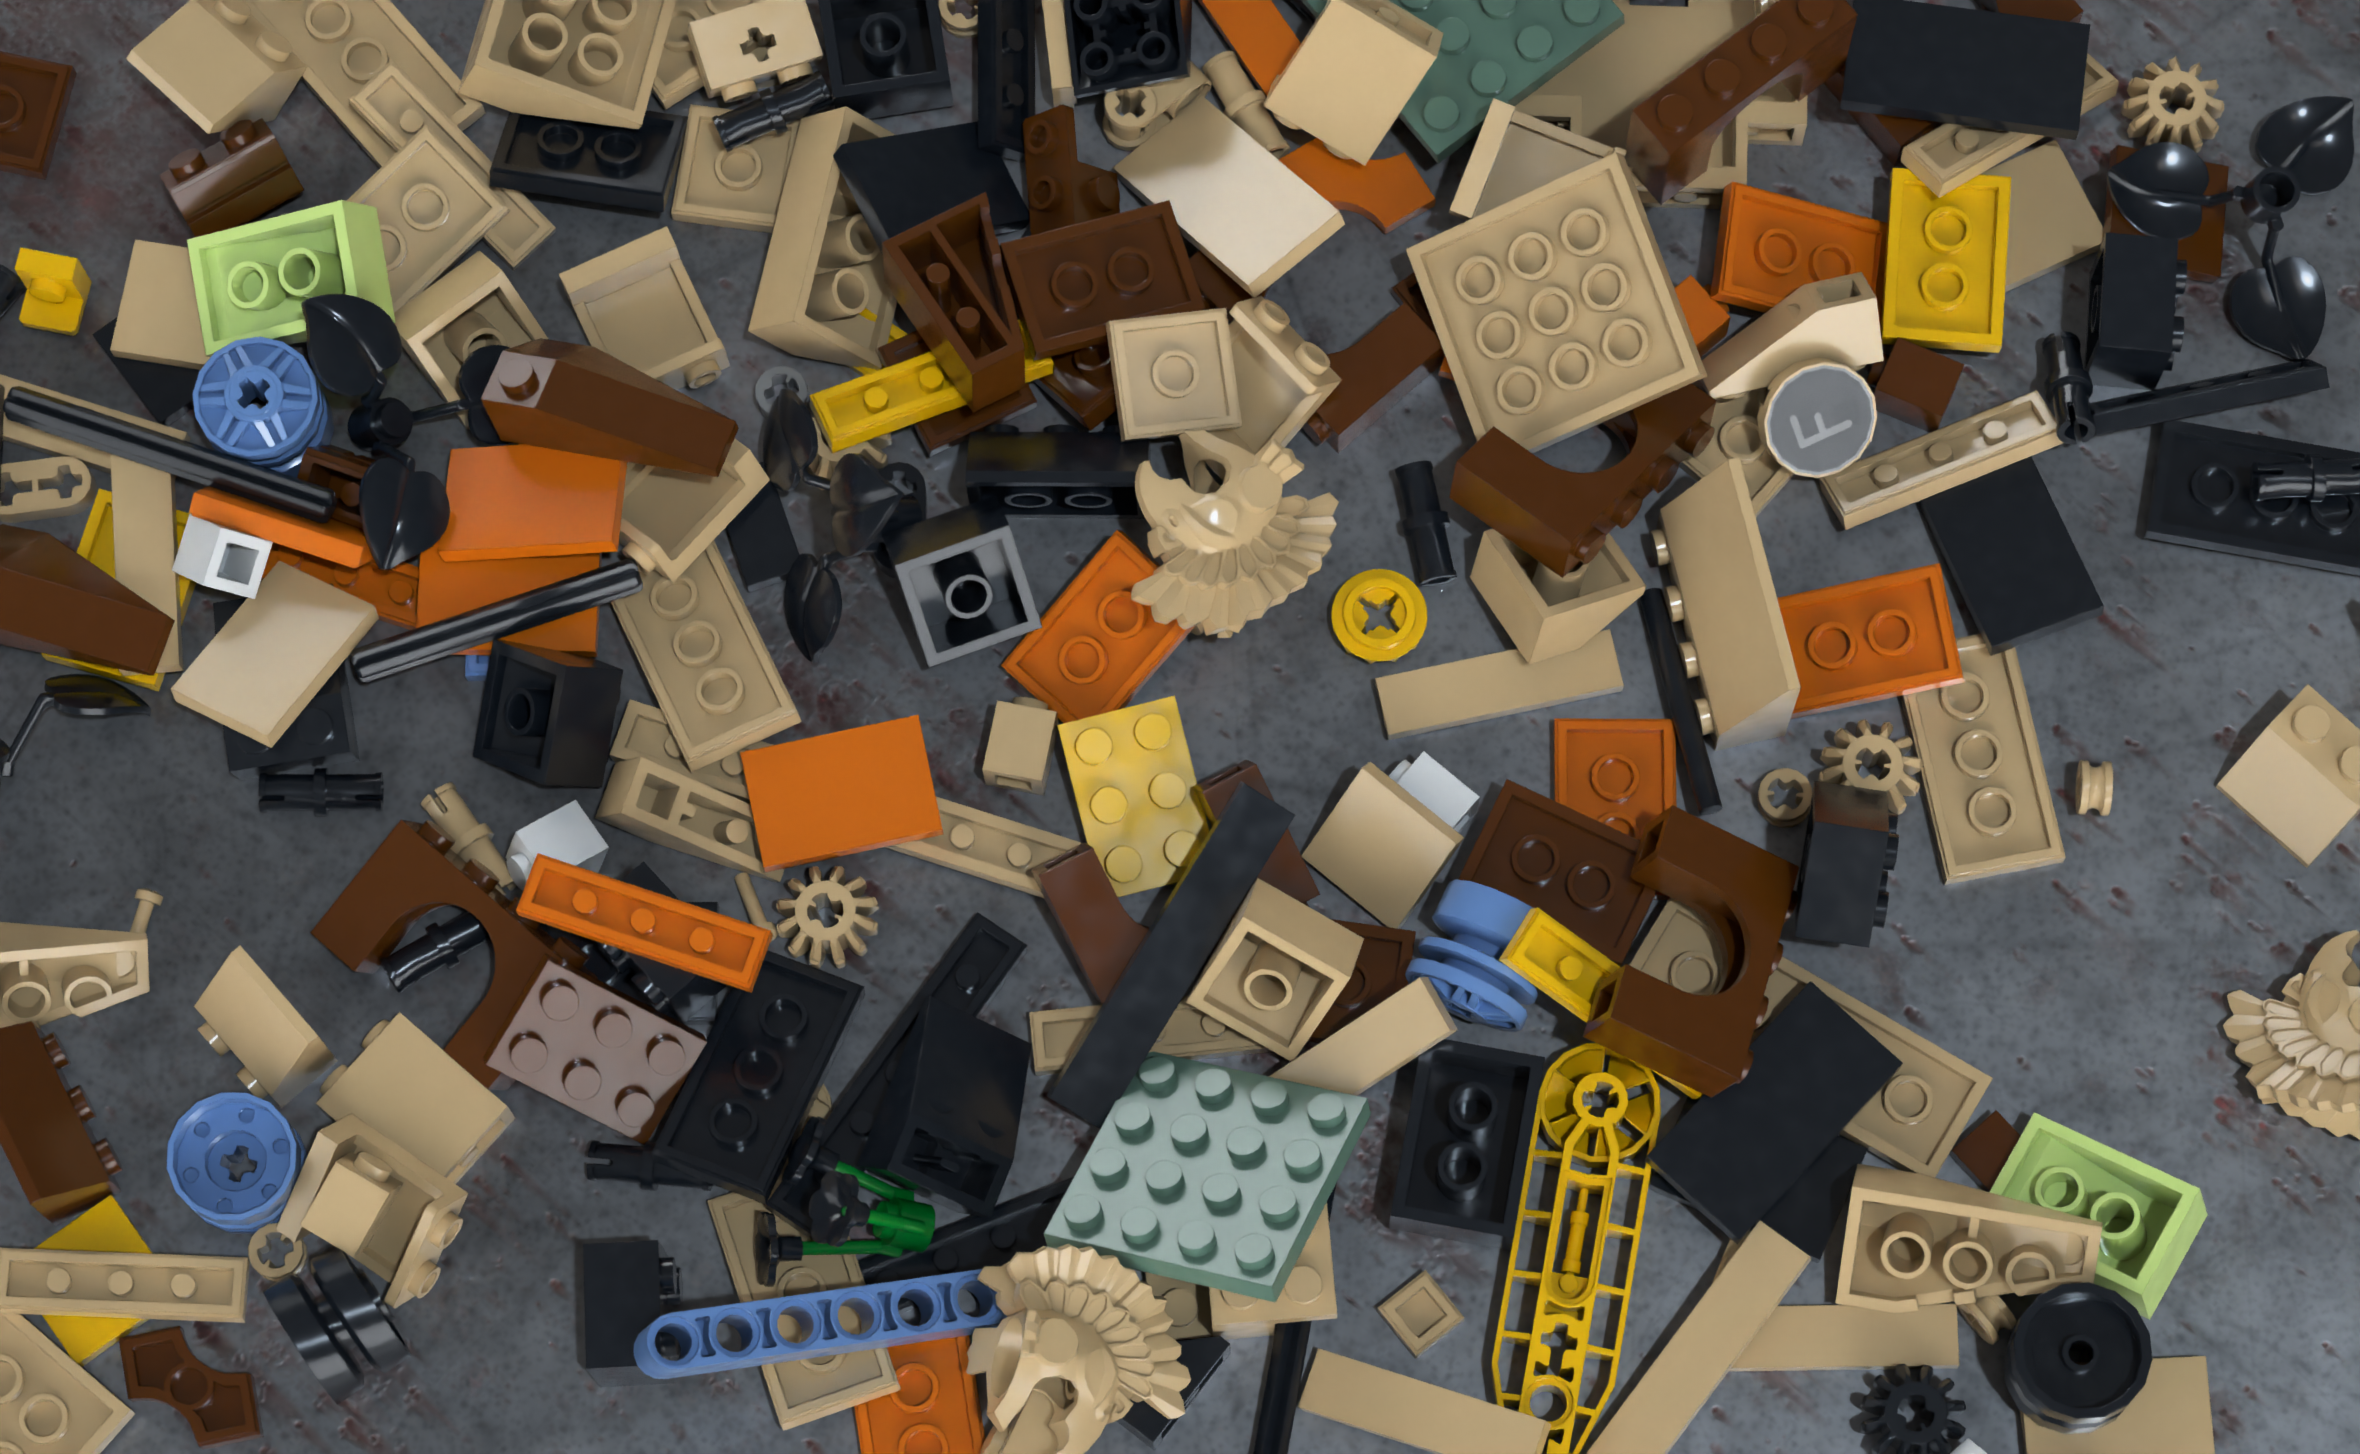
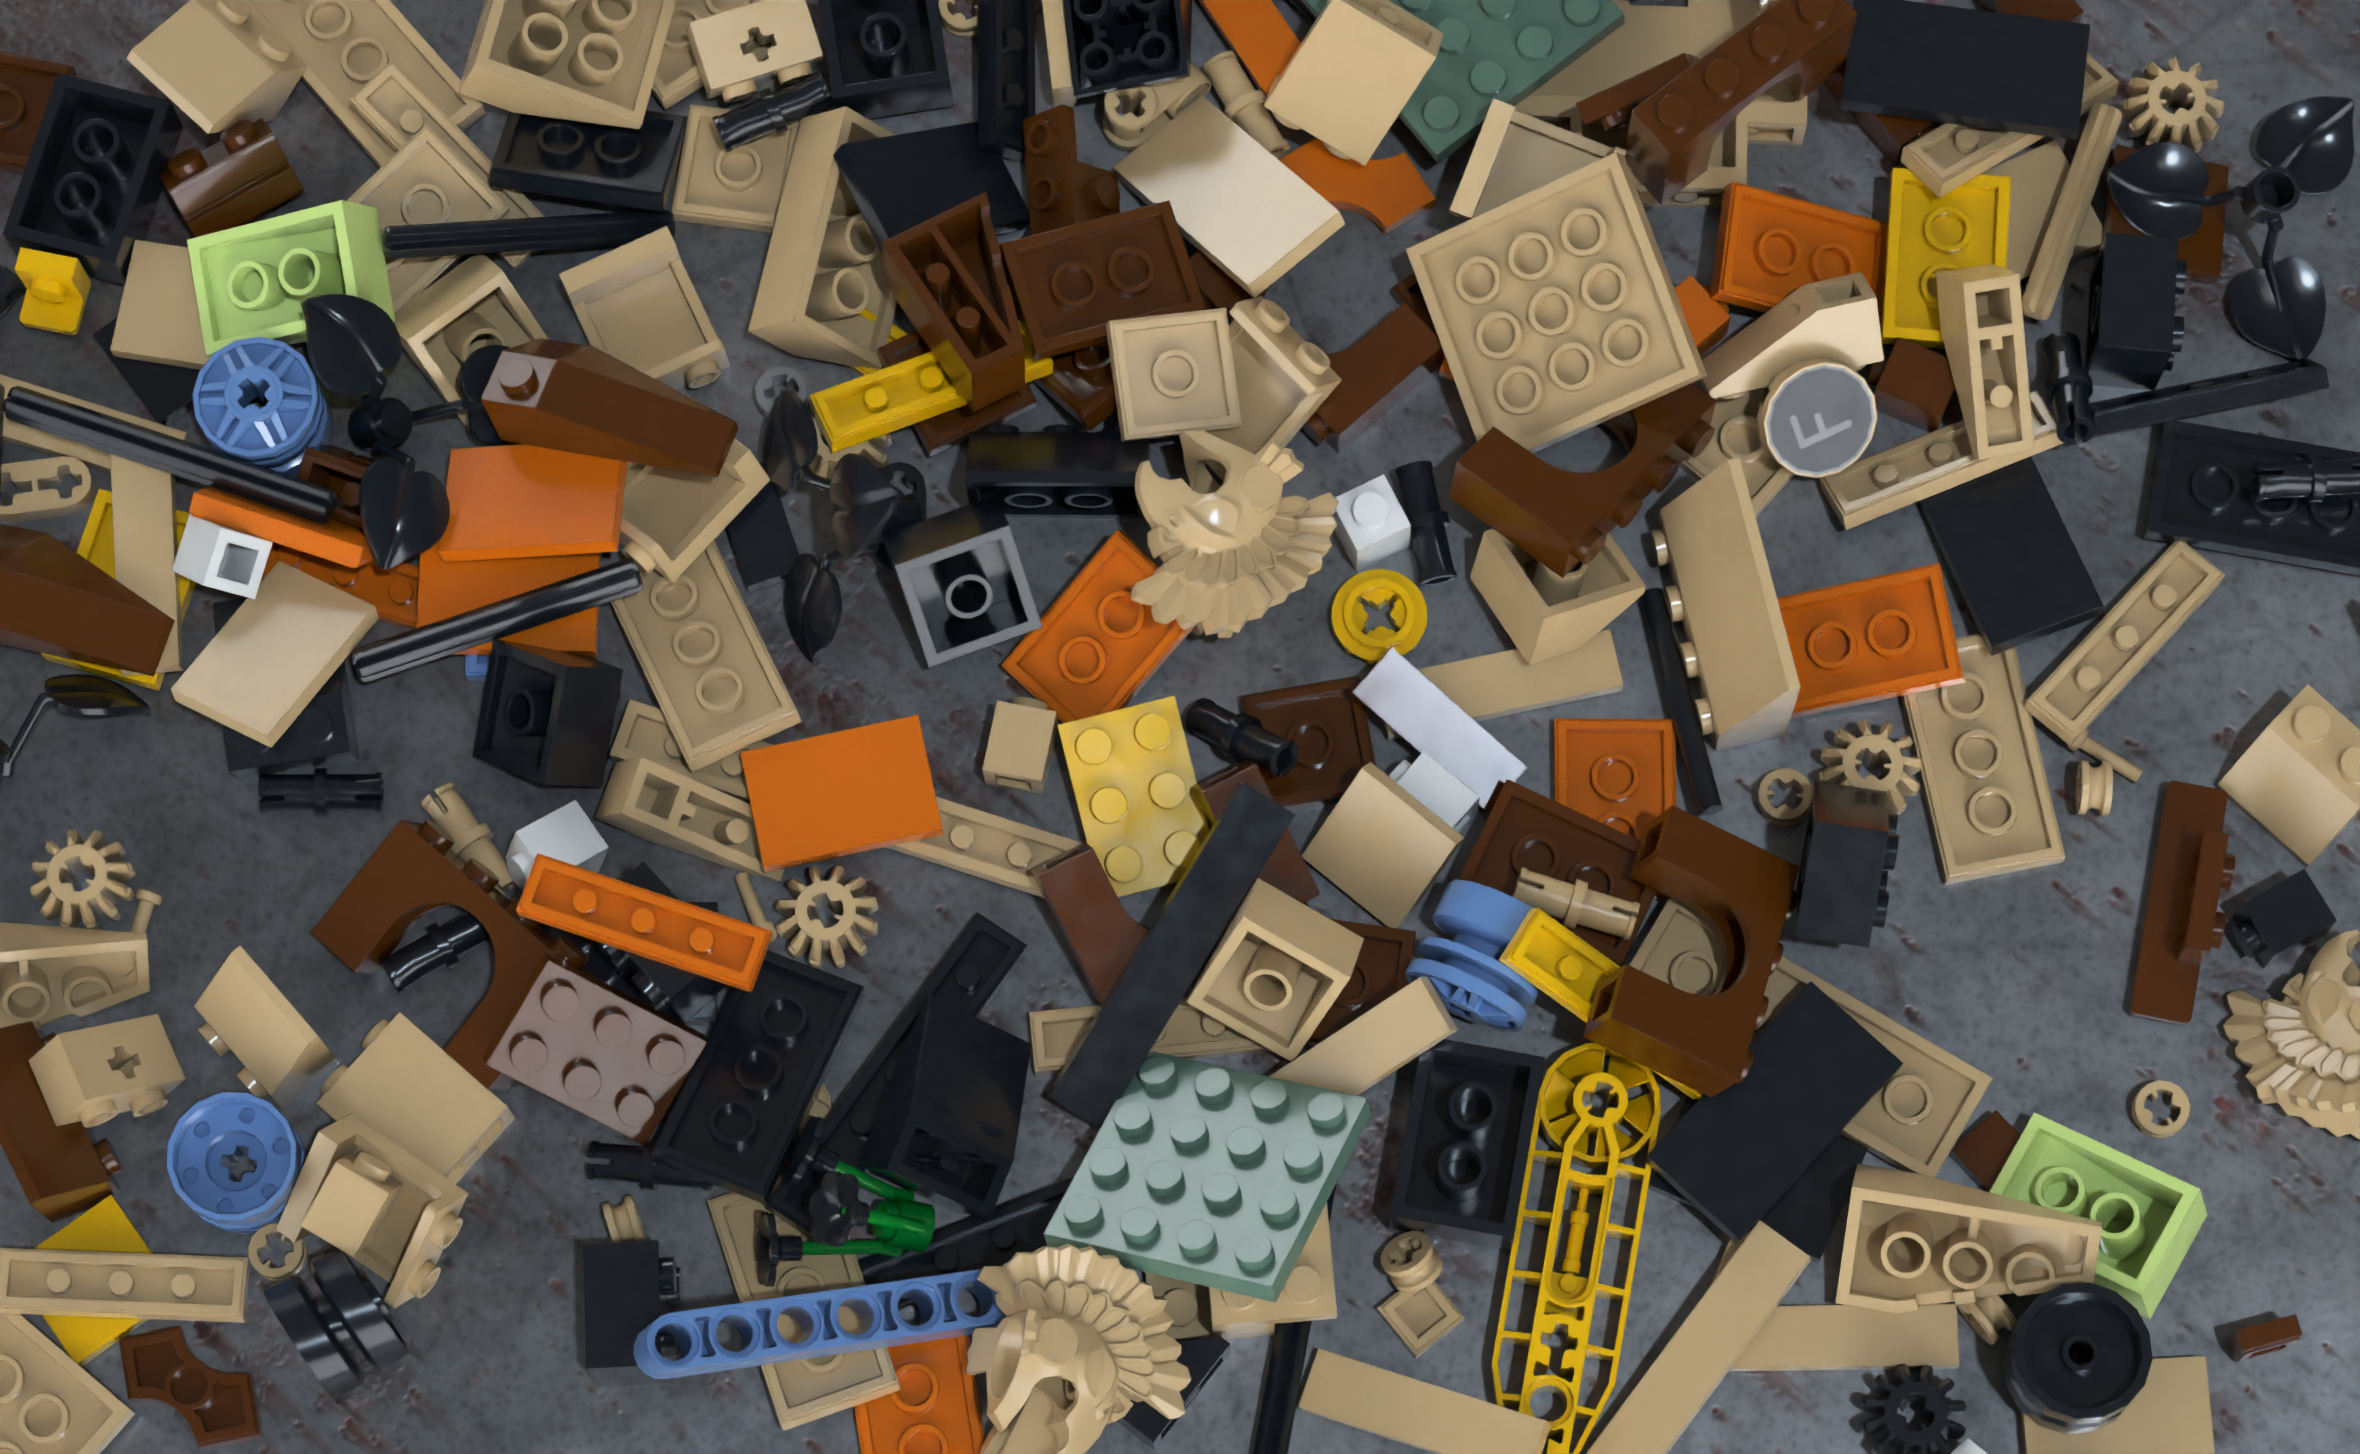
none -> black brick [3,73,183,285]
none -> tan brick [28,1014,185,1127]
none -> tan gear [30,830,136,930]
none -> black axle [382,210,675,259]
none -> tan bush [602,1194,647,1242]
none -> black pin [1186,698,1299,777]
none -> reddish brown tile [1241,676,1376,811]
none -> white brick [1333,474,1411,572]
none -> tile [1351,647,1528,813]
none -> tan bush [1380,1231,1443,1293]
none -> tan pin [1512,867,1640,941]
none -> reddish brown plate [1576,53,1700,133]
none -> tan slope [1936,264,2034,460]
none -> tan axle [2022,103,2122,321]
none -> tan tile [2024,540,2225,746]
none -> tan piece [2067,728,2143,783]
none -> reddish brown bracket [2129,780,2236,1025]
none -> tan bush [2131,1080,2190,1138]
none -> reddish brown tile [2226,1314,2302,1362]
none -> black brick [2232,868,2337,969]

